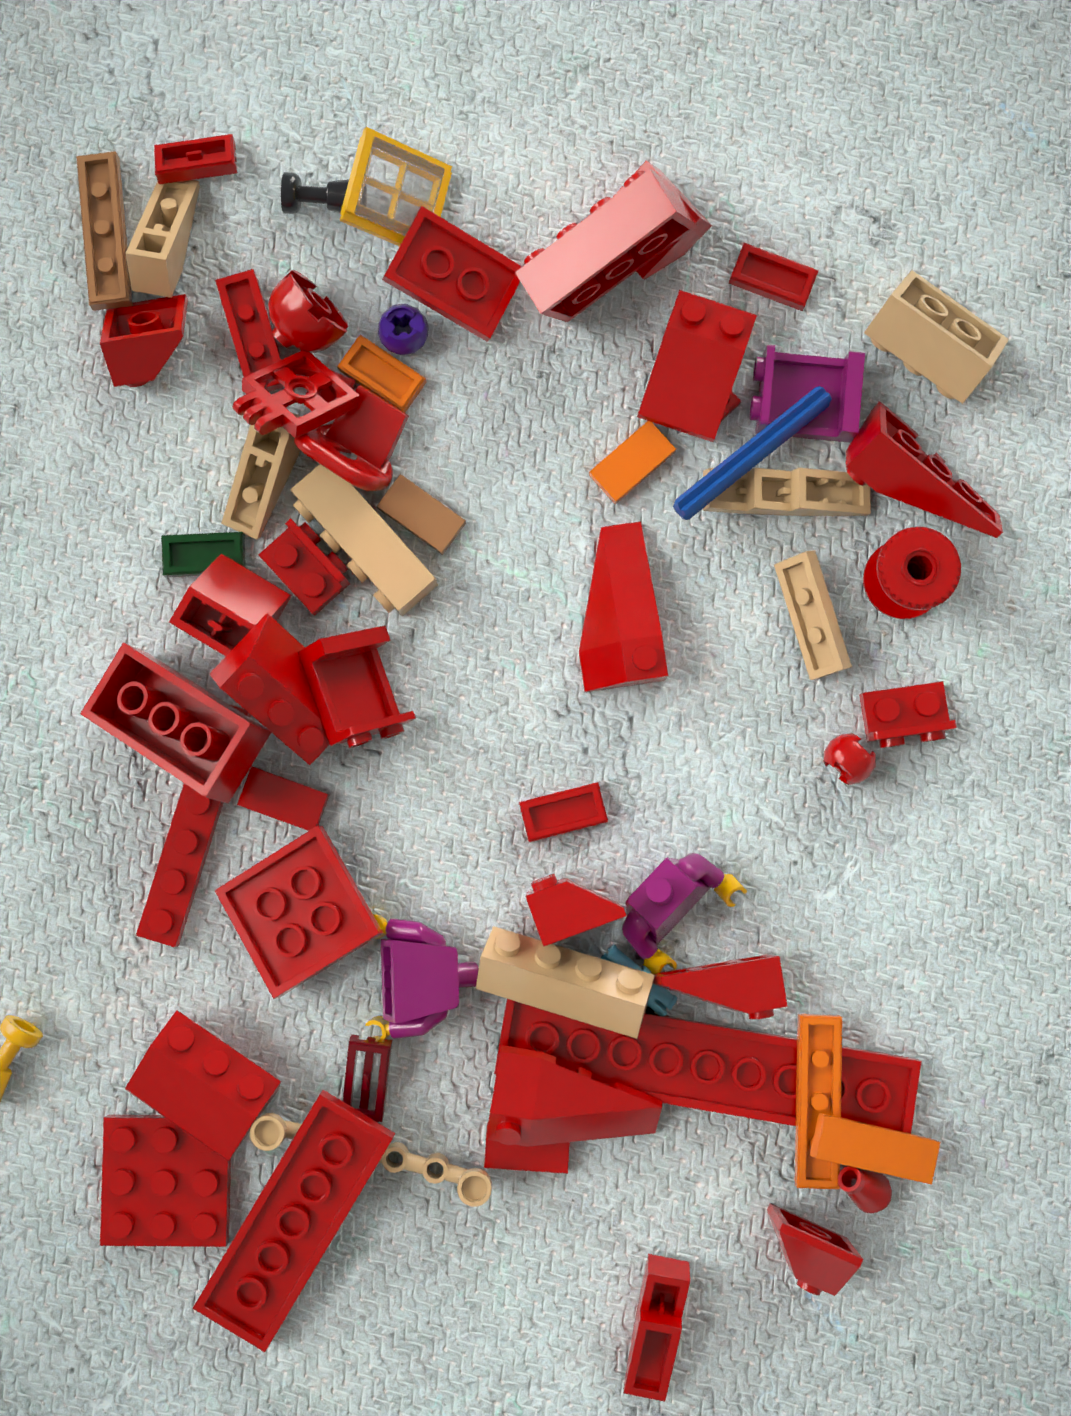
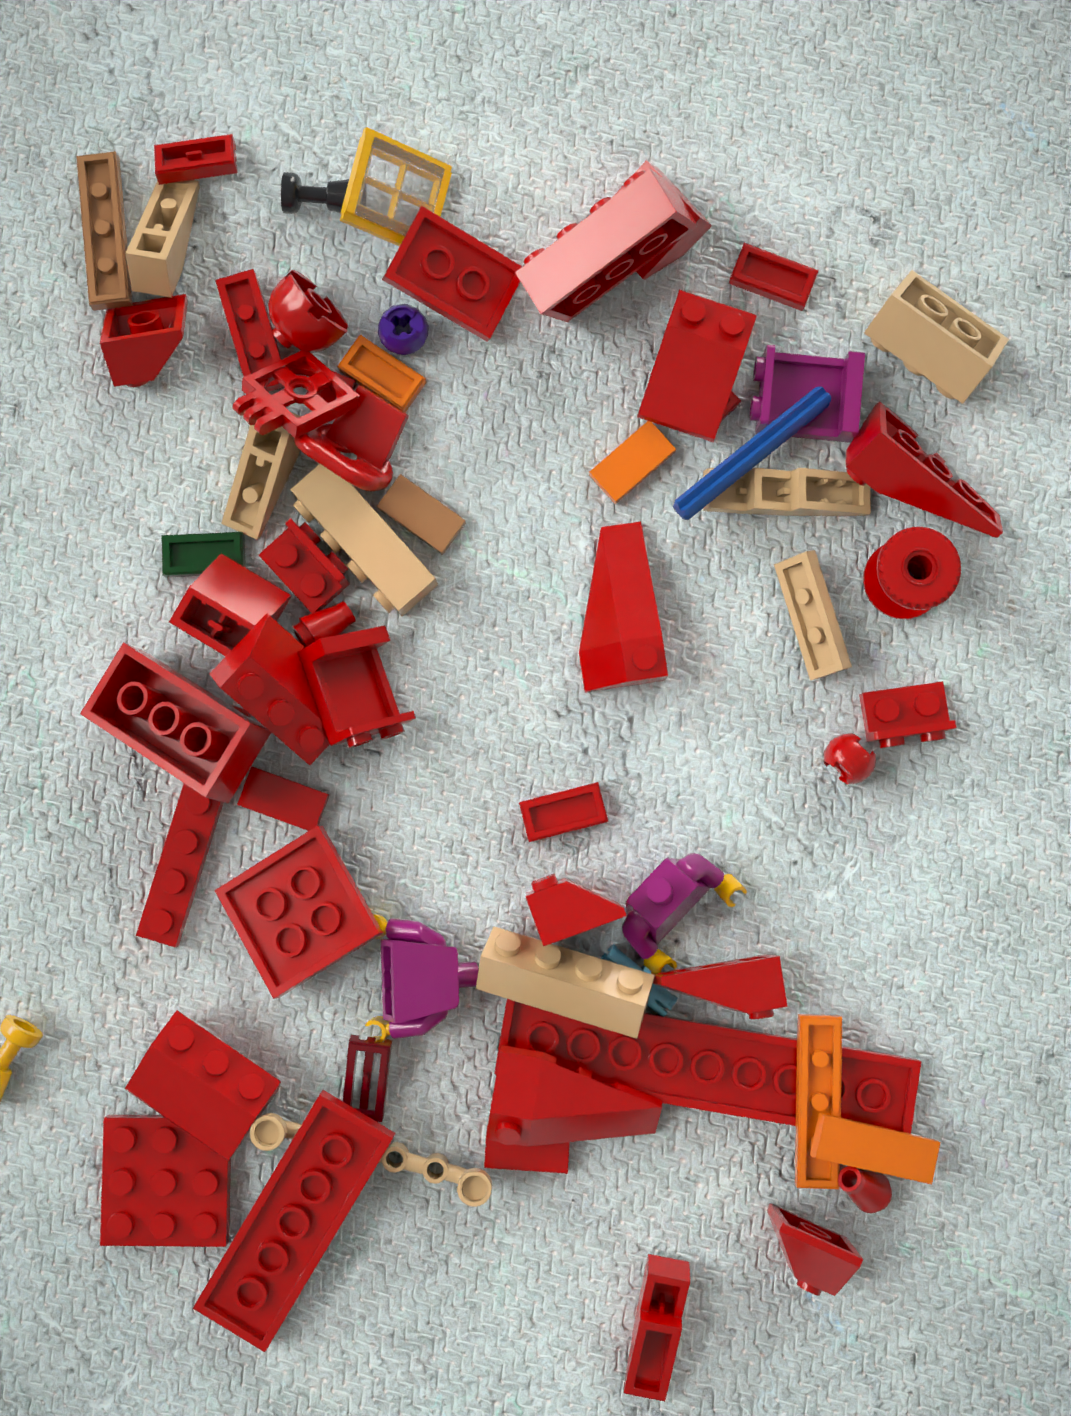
none -> red cone [292,601,356,647]

